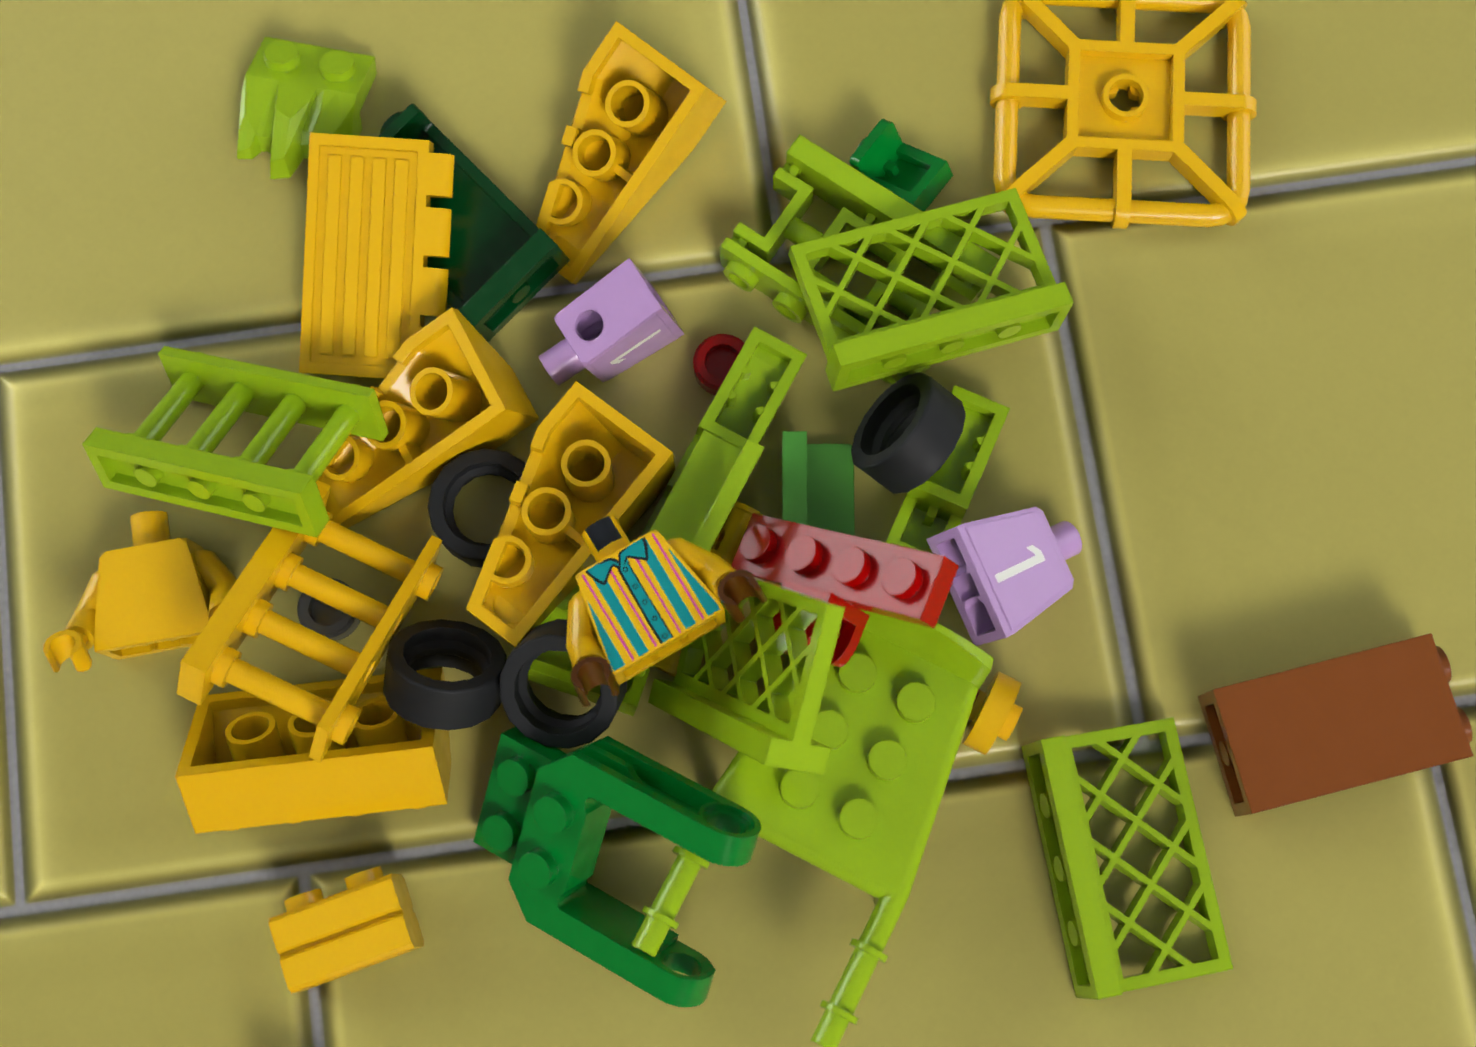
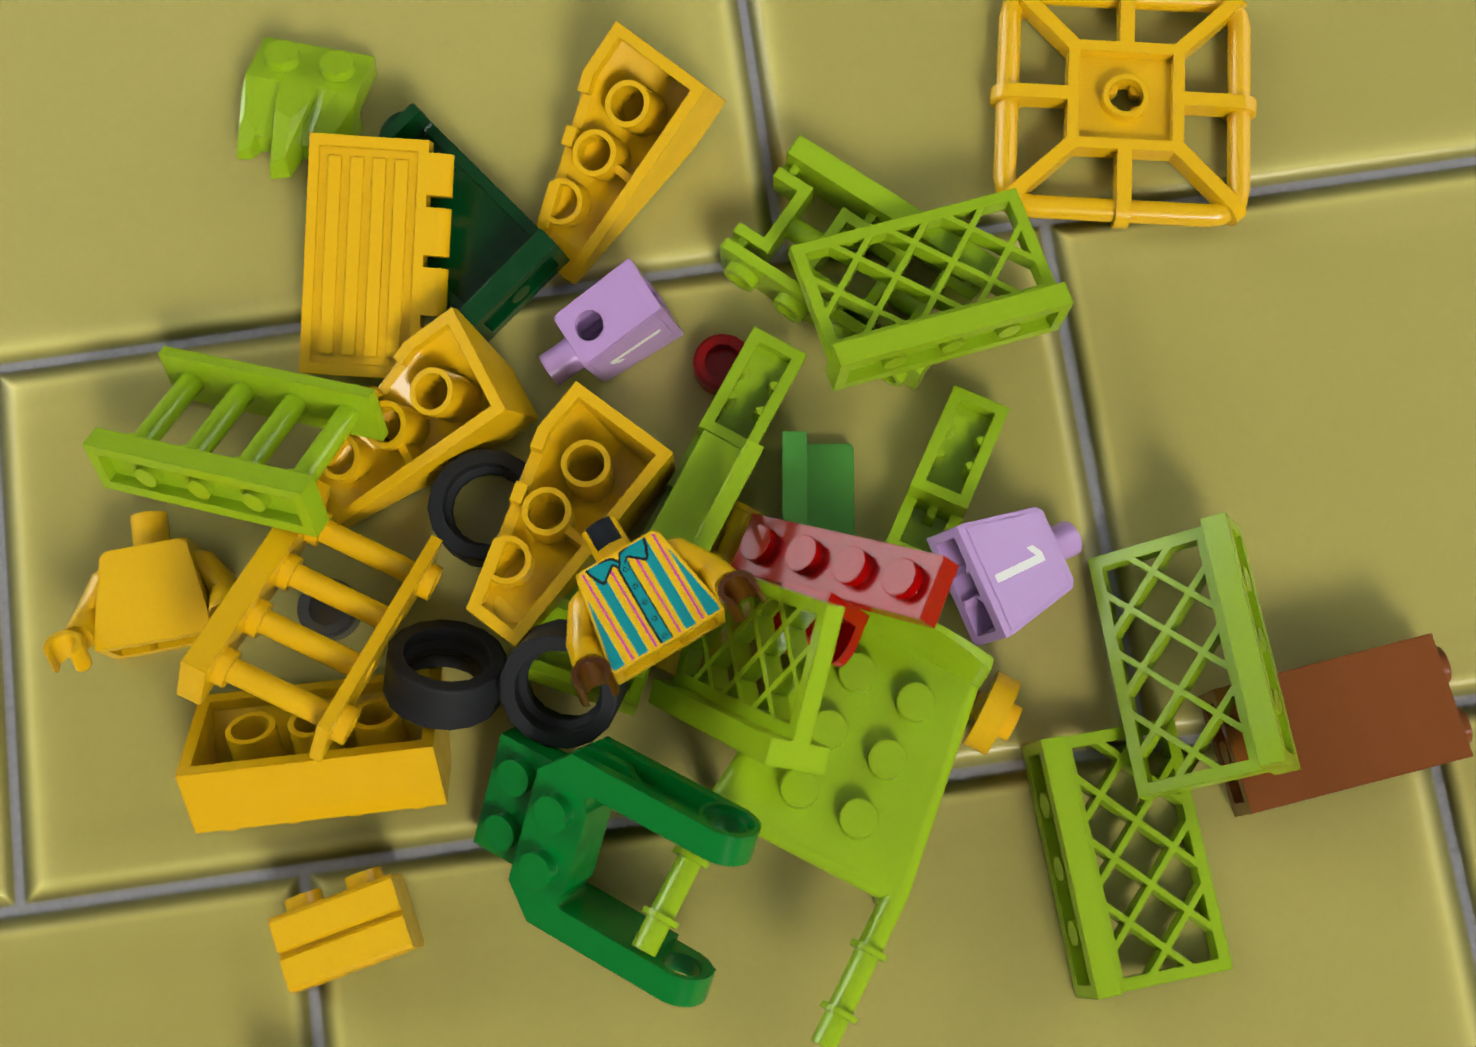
green bracket [849,119,953,212] -> none
black tyre [851,372,966,494] -> none
none -> lime fence [1088,512,1301,800]

